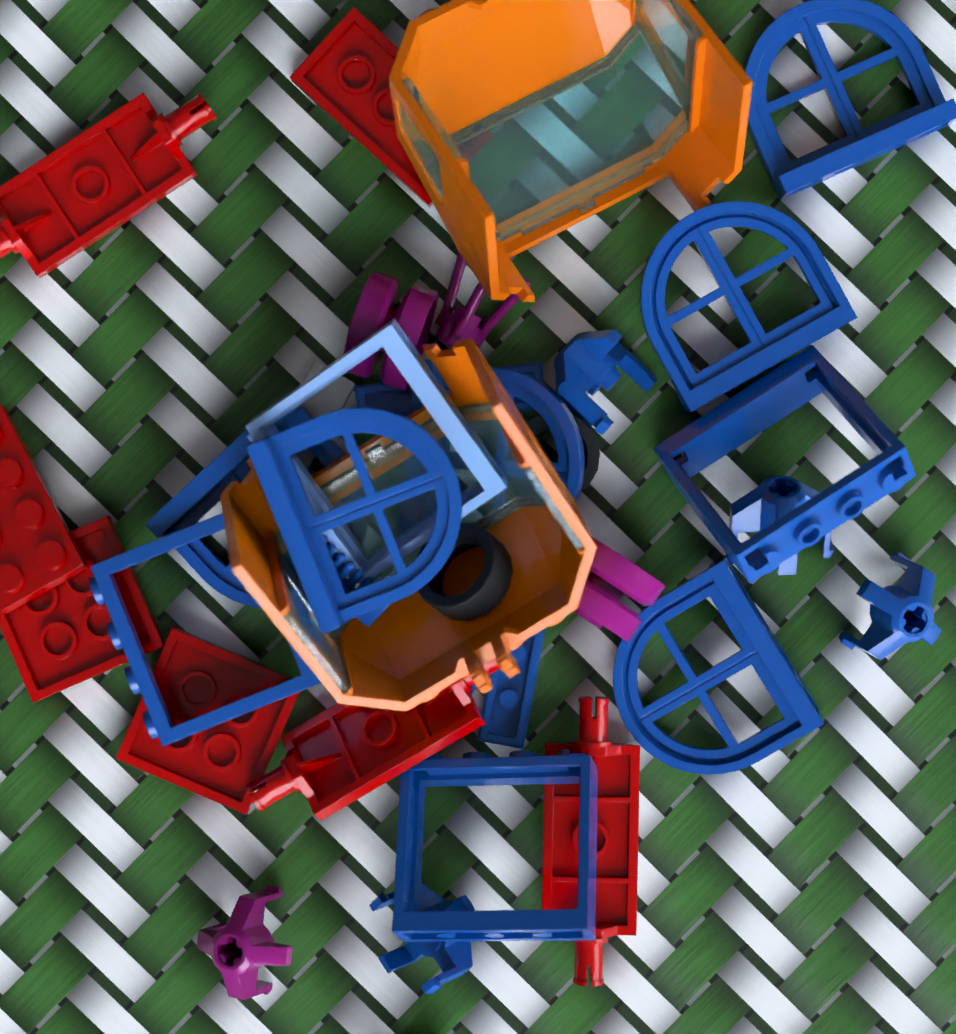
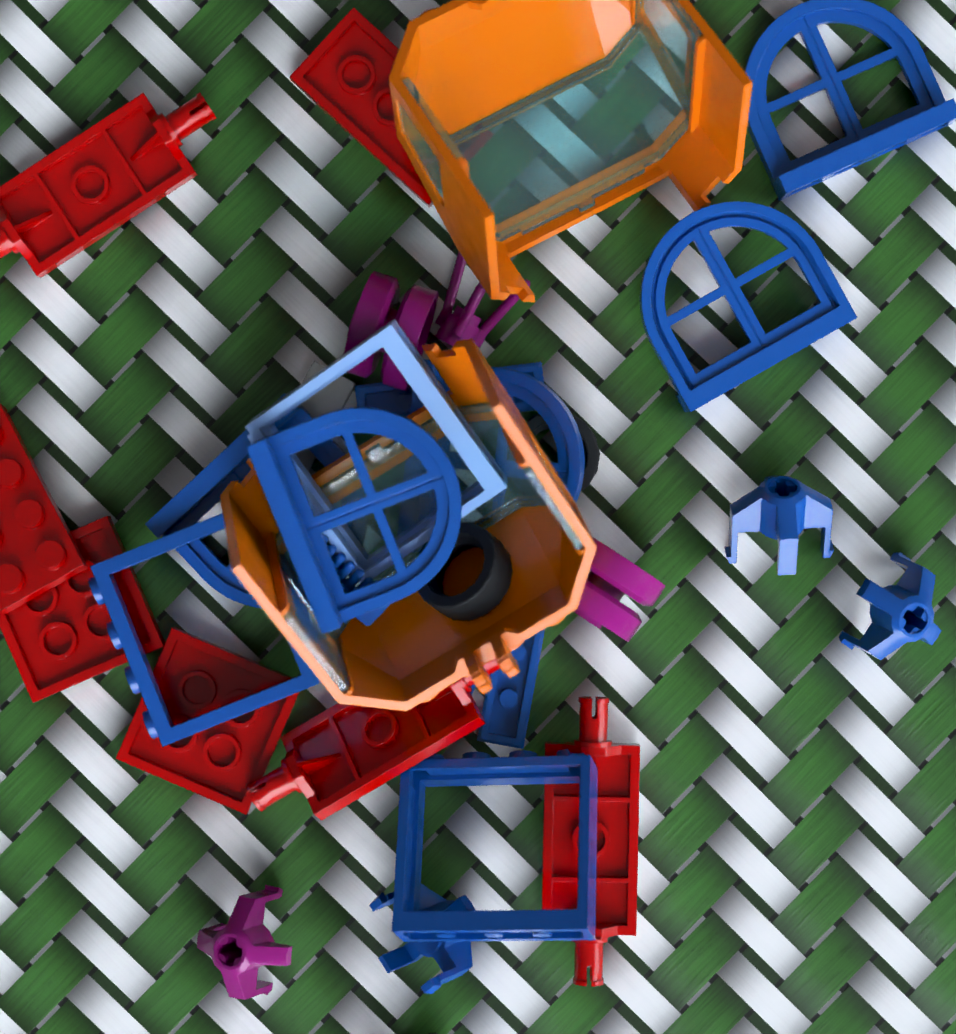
blue piece [554,329,658,435] -> none
blue window [613,556,824,775] -> none
blue window [653,345,916,583] -> none

